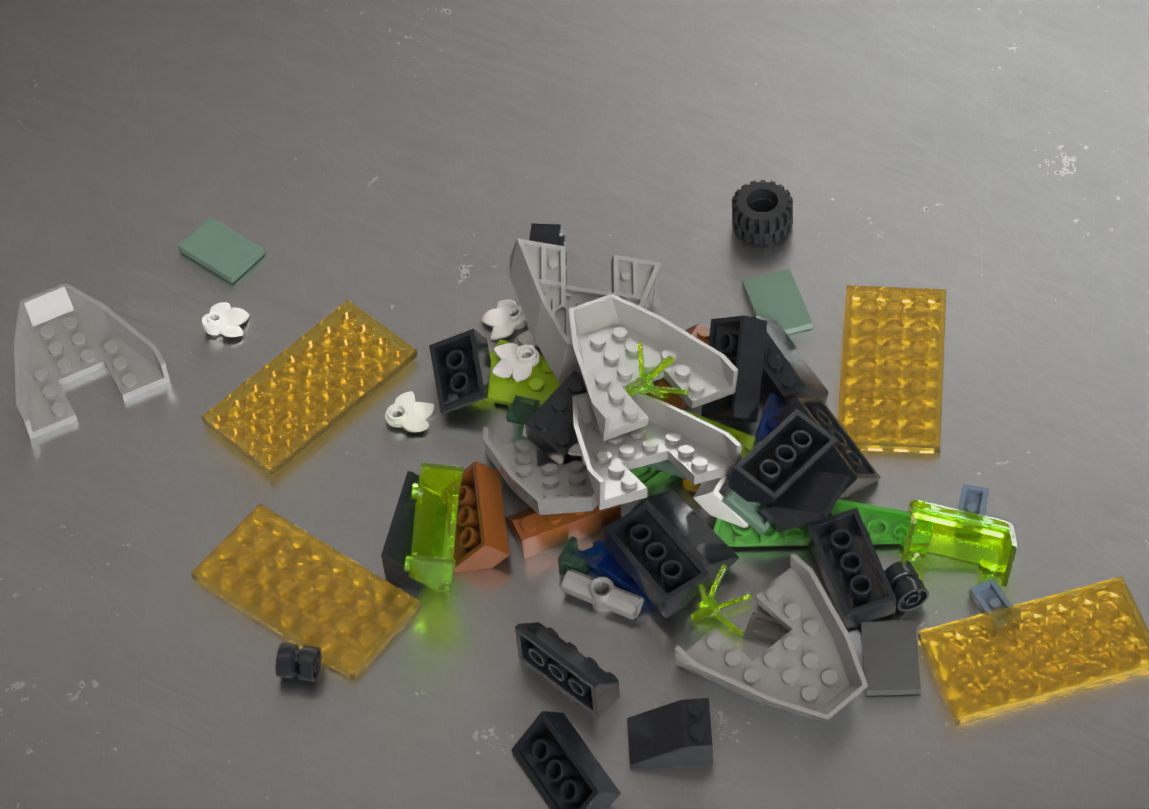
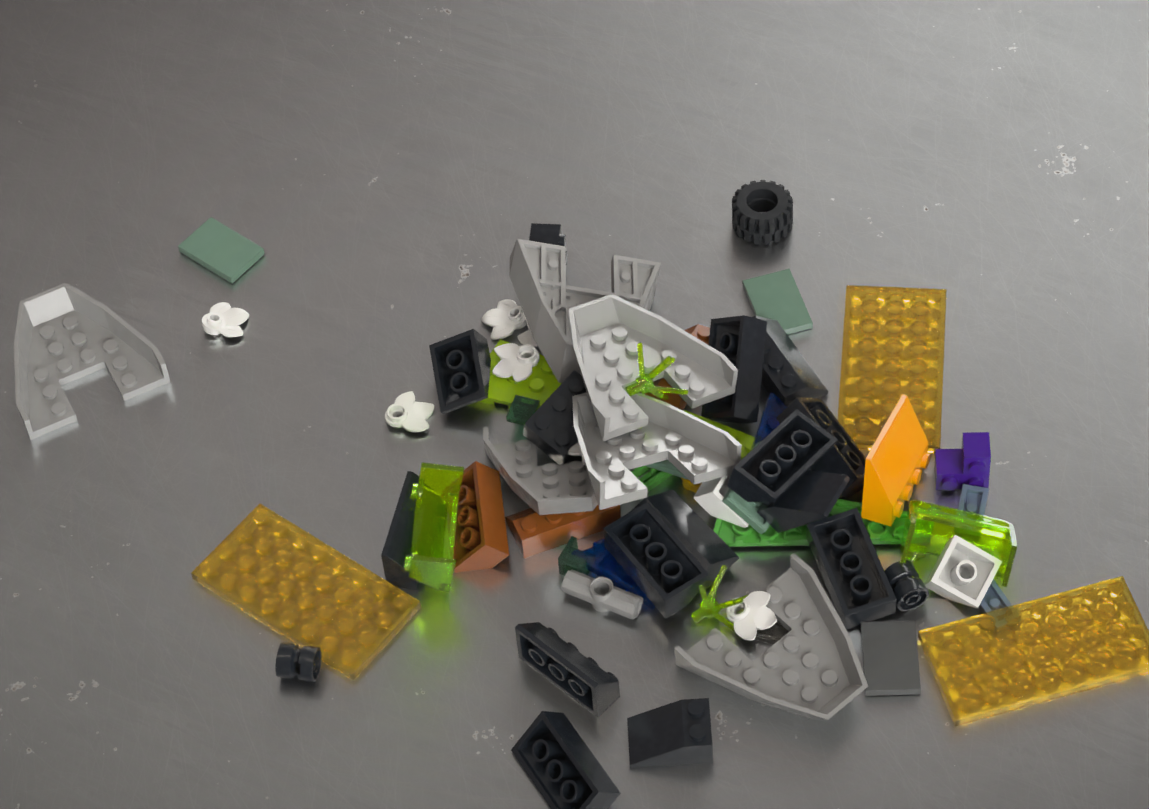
clear yellow plate [202,300,418,476] -> none
none -> white plate [726,591,777,641]
none -> light orange slope [861,395,931,527]
none -> white slope [925,535,1002,608]
none -> dark purple brick [934,432,991,491]

